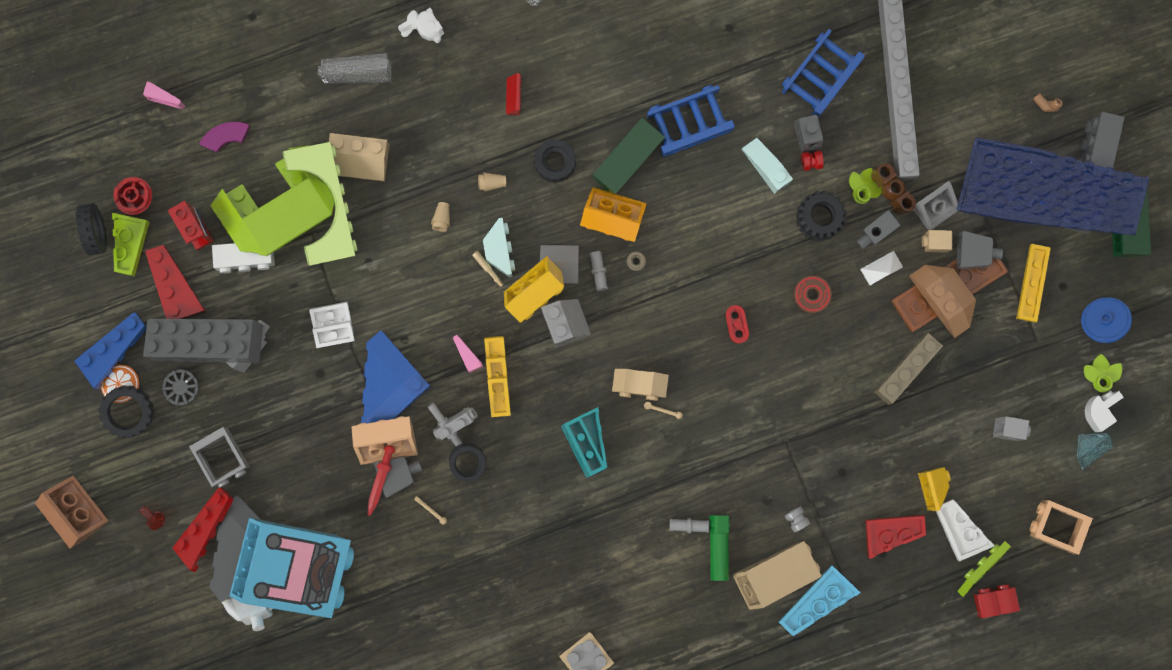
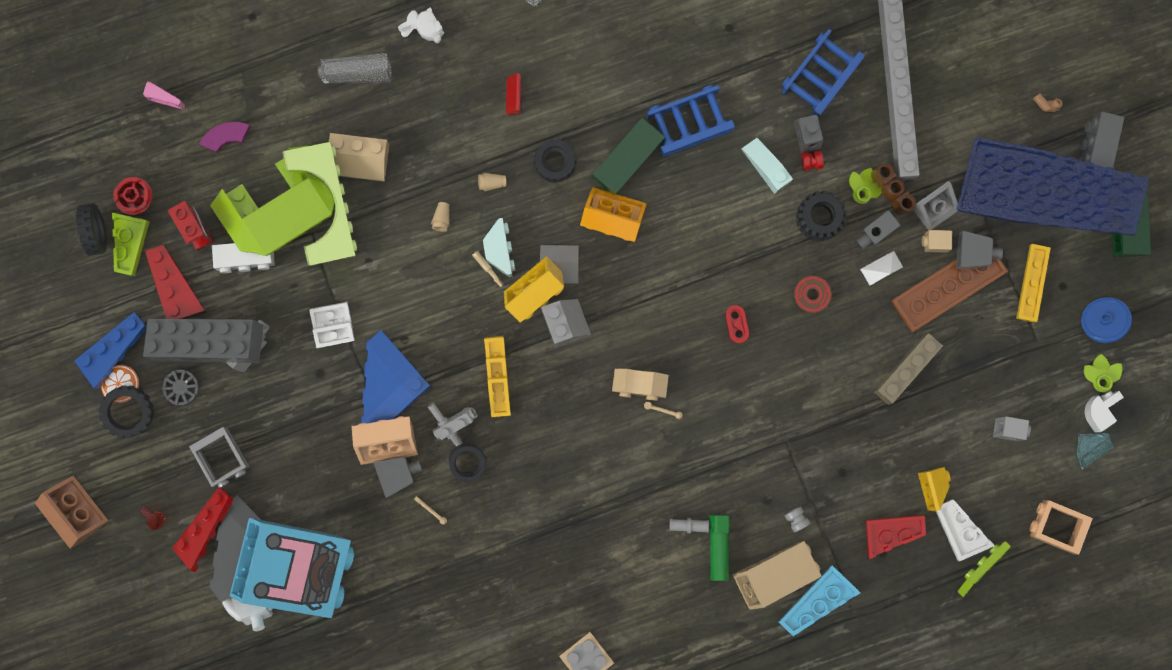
red sword [367,445,395,516] -> none
bright pink slope [453,335,483,373] -> none
teal wedge [561,407,607,478] -> none
light grey pin [590,251,608,291] -> none
dark tan plate [627,252,646,271] -> none
medium nougat wedge [909,265,976,338] -> none
red brick [974,584,1020,618] -> none

